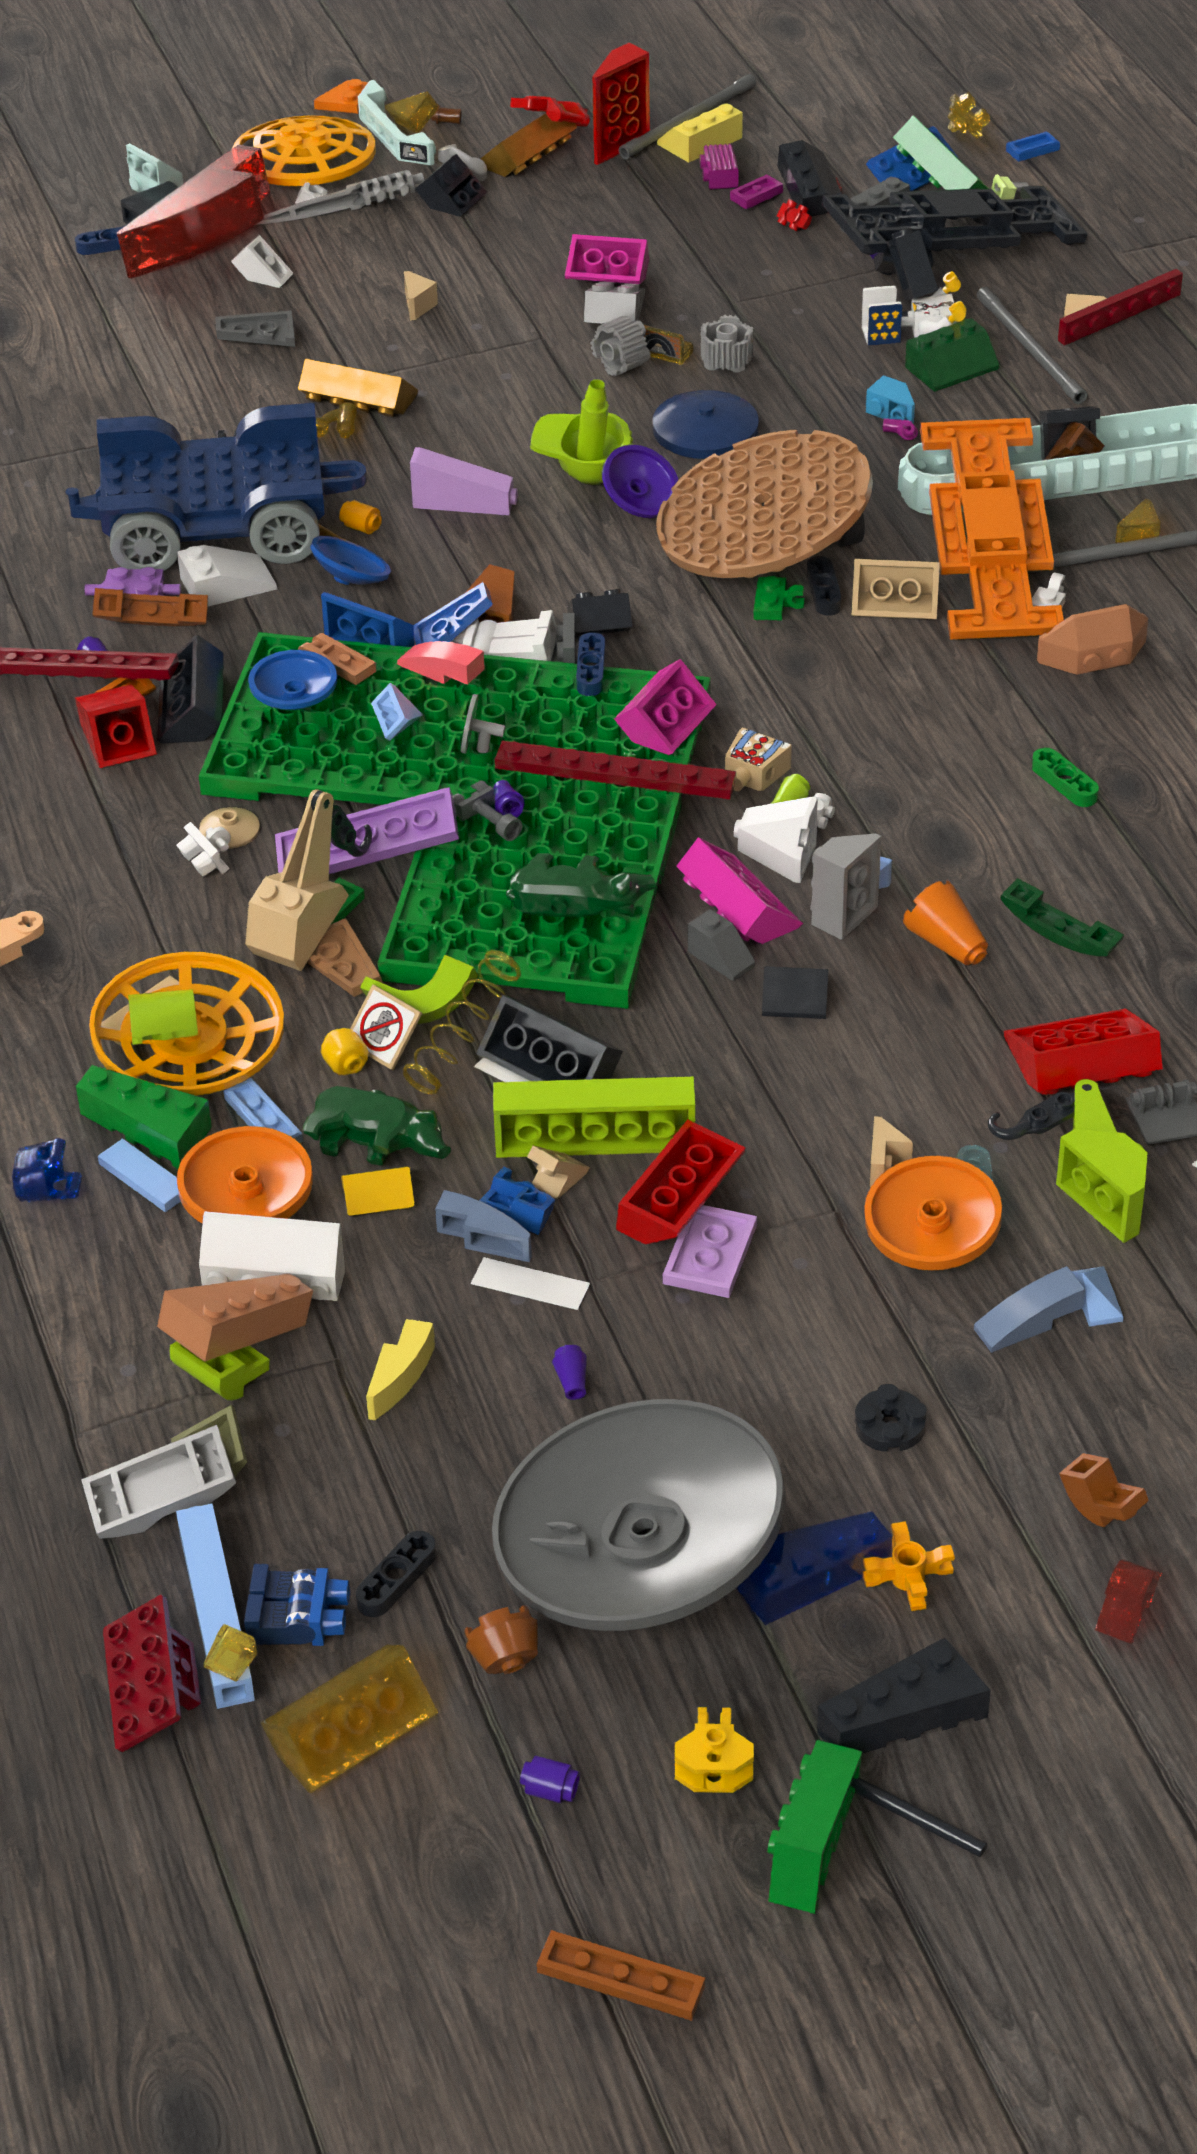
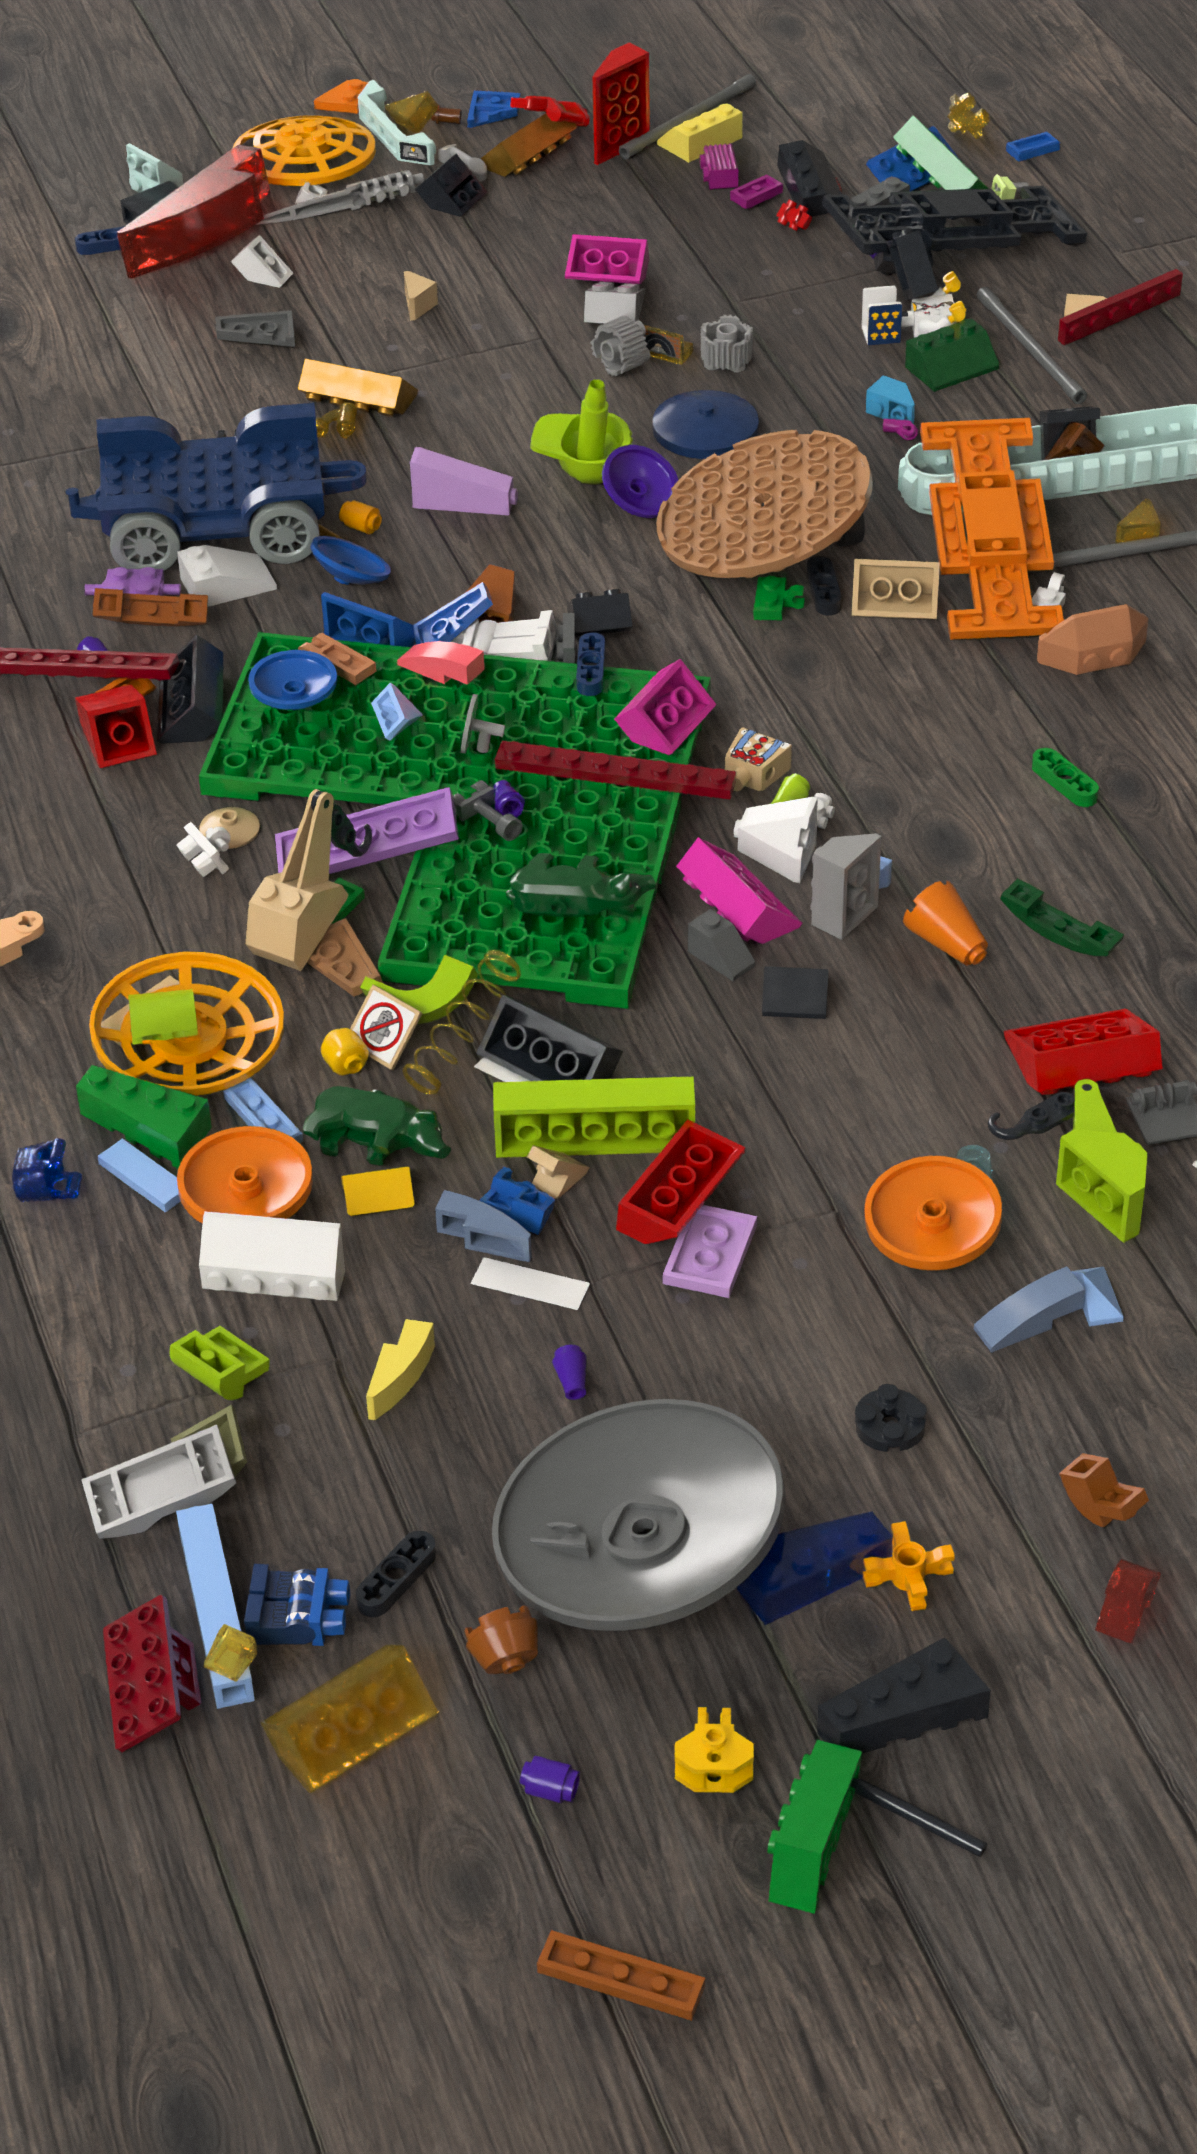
nougat wedge [157,1273,313,1361] -> none
tan slope [870,1116,913,1187] -> none
none -> blue wing [467,90,521,128]

